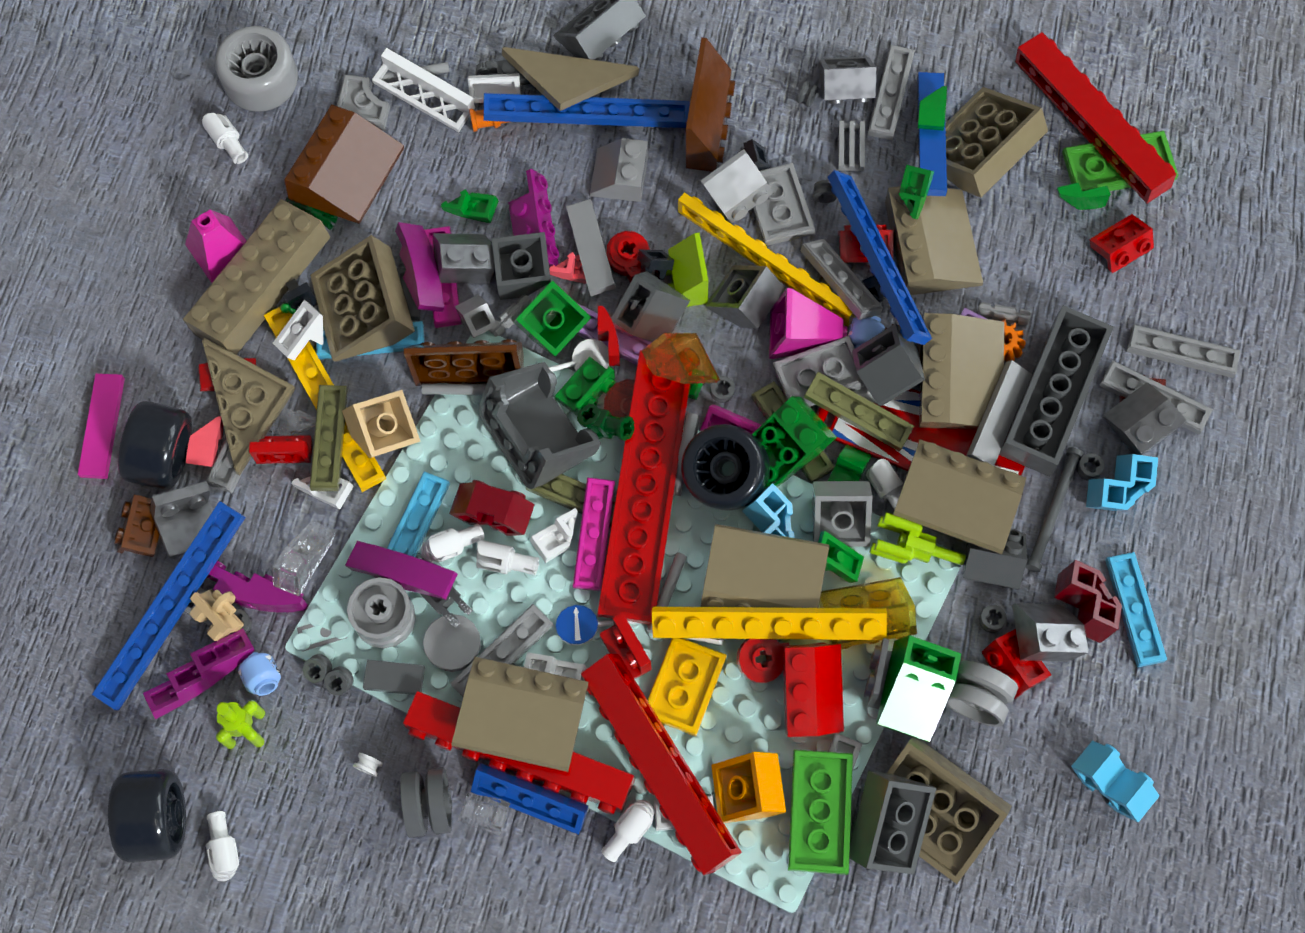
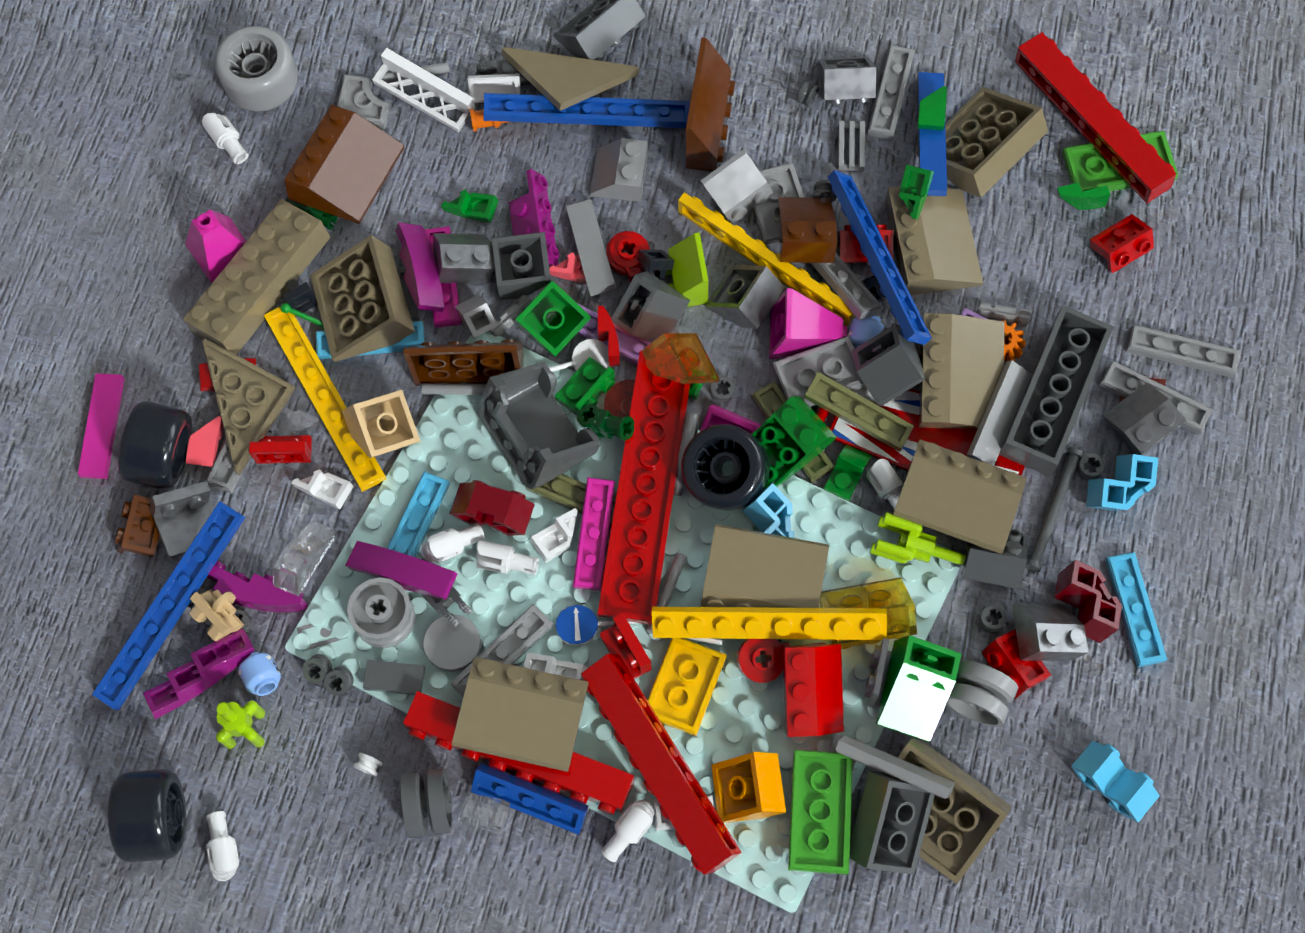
white slope [273,300,323,360] -> none
olive tile [310,385,348,491] -> none
black tile [738,139,770,171] -> none
light grey slope [812,481,872,547] -> none
green slope [818,531,864,583] -> none
none -> reddish brown slope [778,197,837,263]
none -> light grey tile [835,735,955,799]

